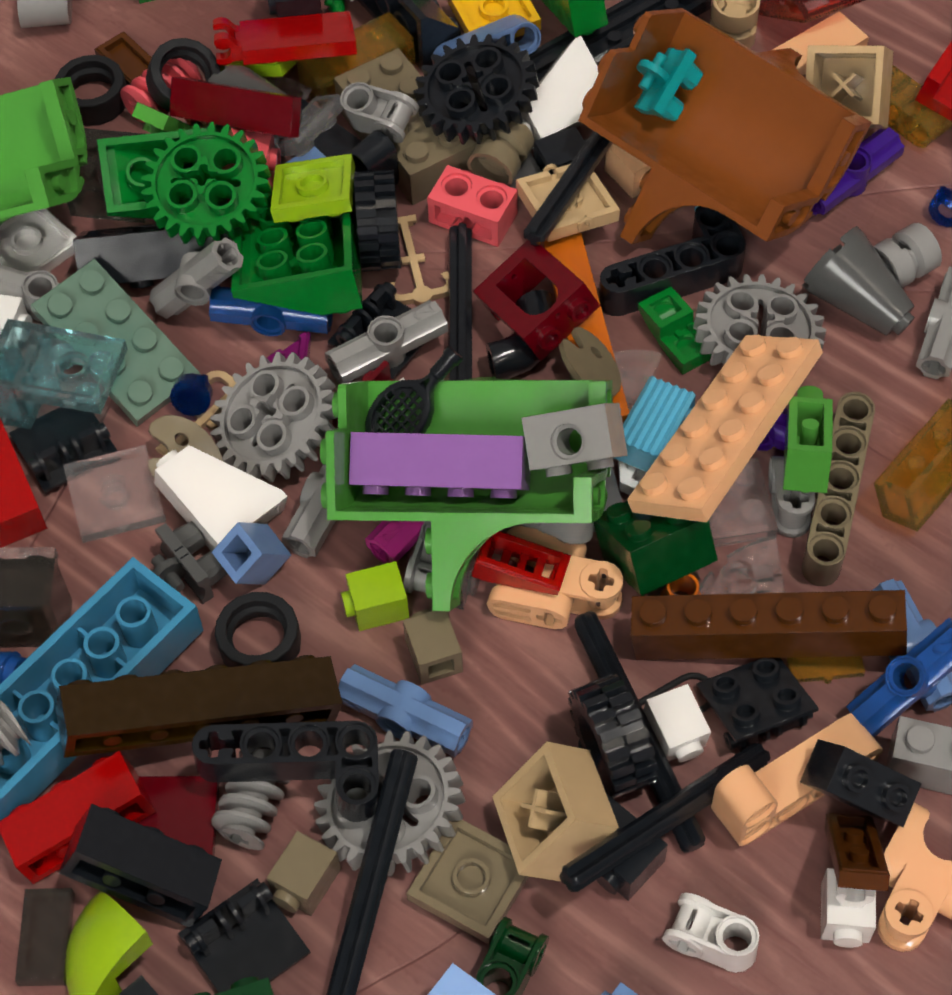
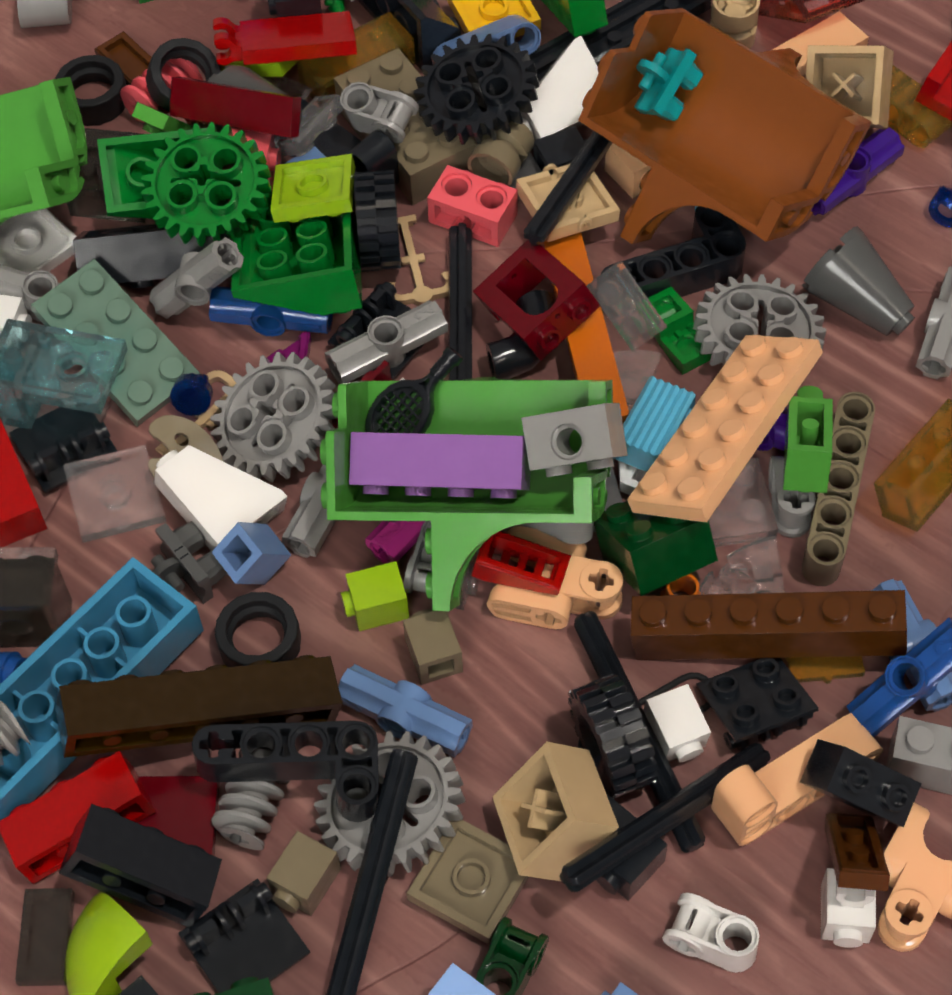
dark tan piece [559,327,621,397] -> none
light grey wheel [873,223,942,288] -> none
none -> clear plate [587,261,667,352]

